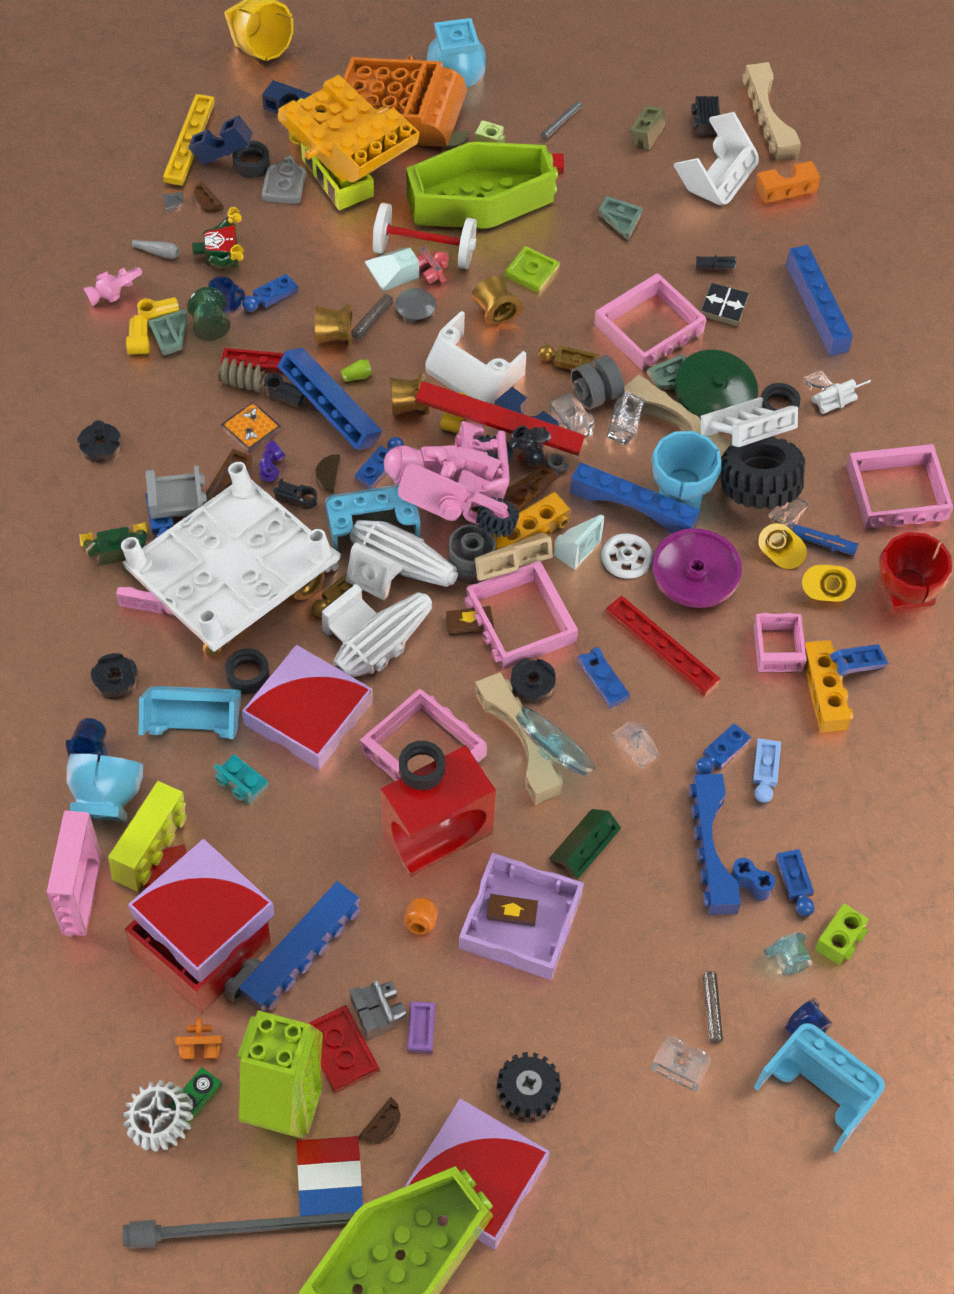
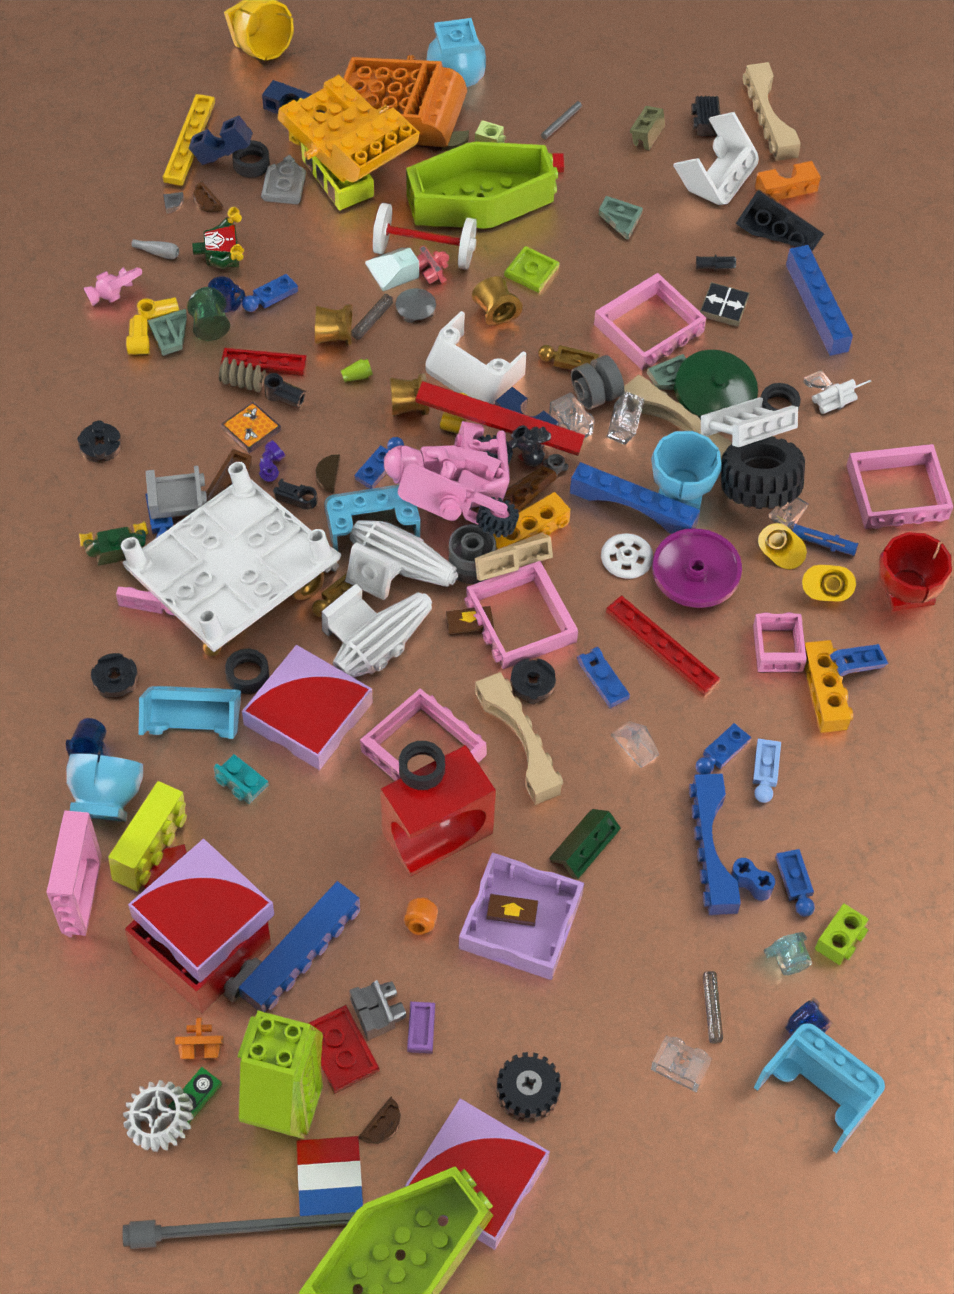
blue brick [277,348,383,450] -> none
clear light blue dish [516,707,595,776] -> none
light aqua slope [554,515,604,570] -> none
none -> black wedge [736,189,824,251]

